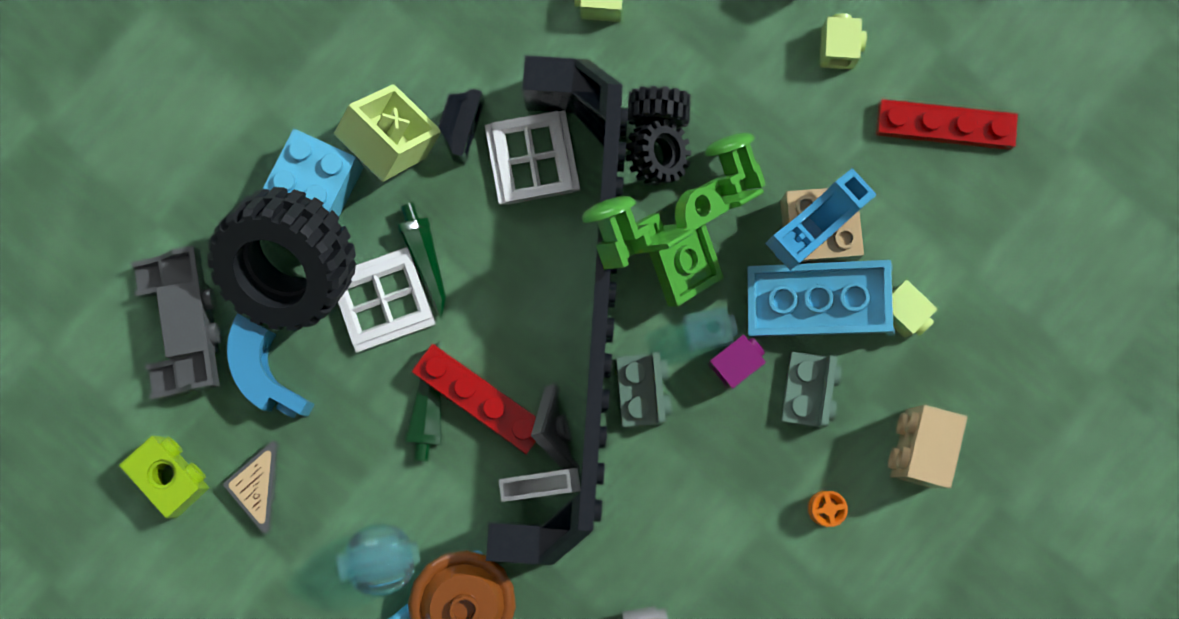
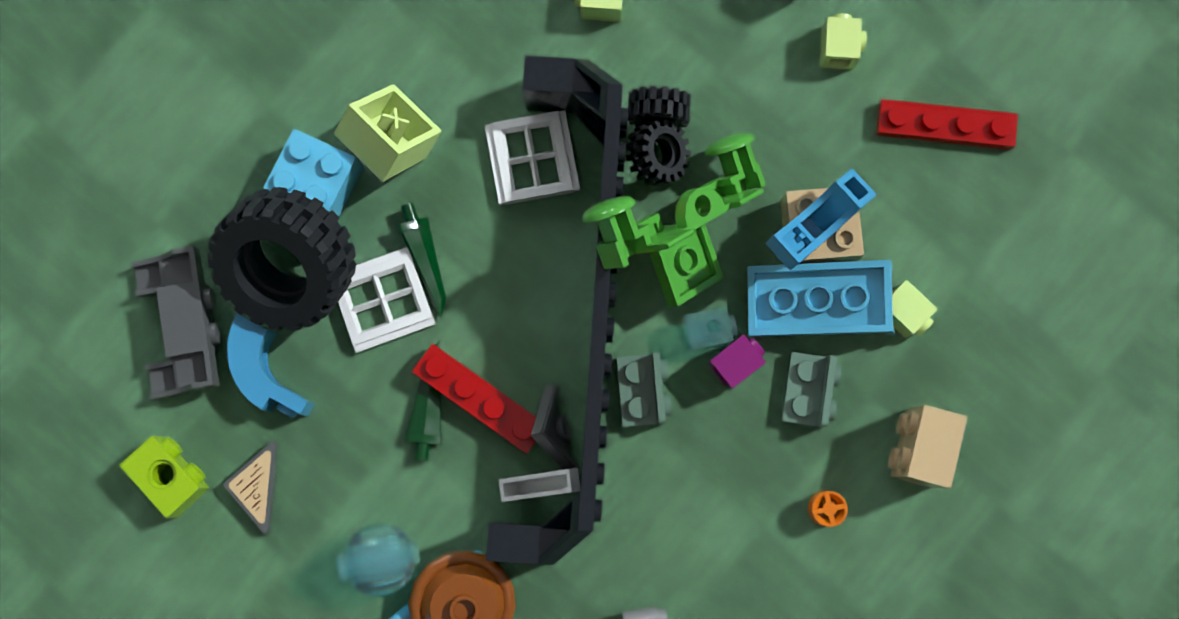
black slope [438,88,485,165] -> none

